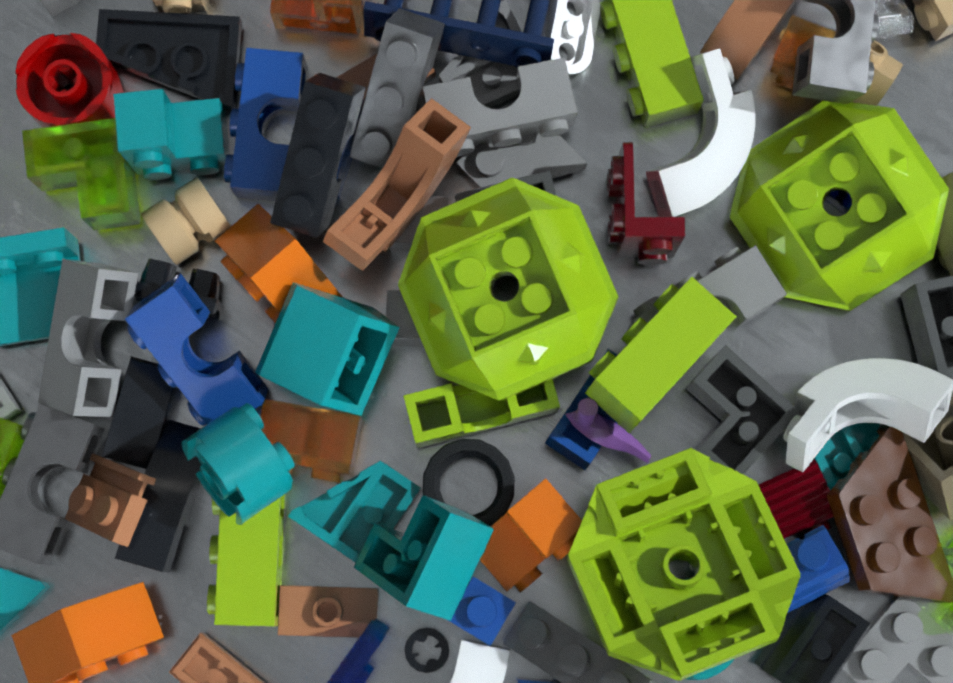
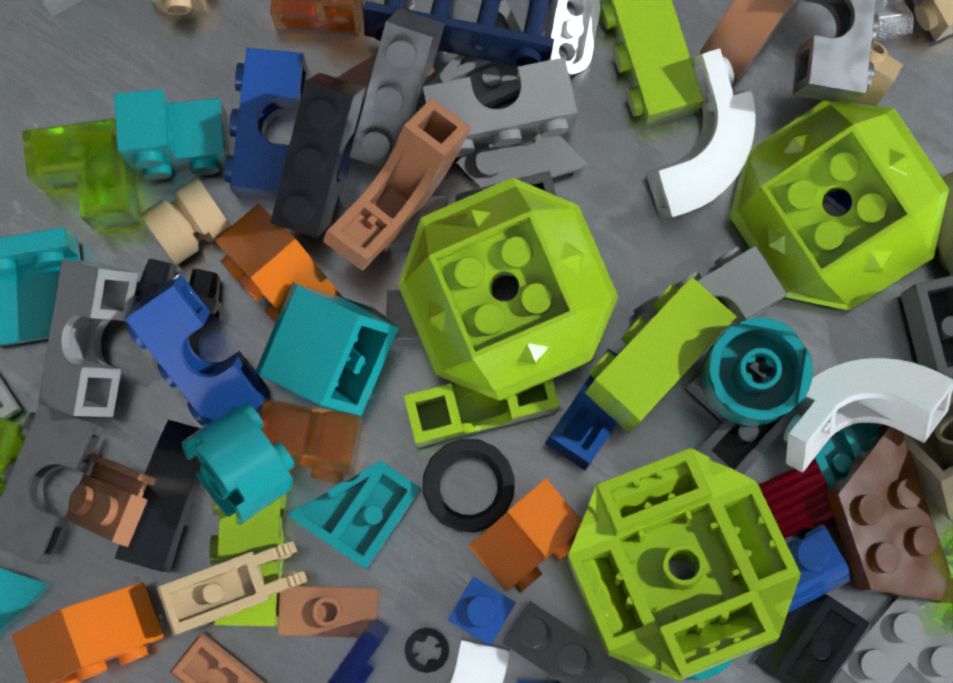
red brick [15,33,124,143] -> none
black wing [96,9,242,111] -> none
black slope [102,356,173,469] -> none
teal brick [354,495,494,621] -> none
medium lavender bar [565,398,651,463] -> none
dark red bracket [607,142,685,265] -> none
clear orange bracket [770,13,836,90] -> none
none -> tan hinge [157,541,308,636]
none -> teal brick [701,317,813,426]

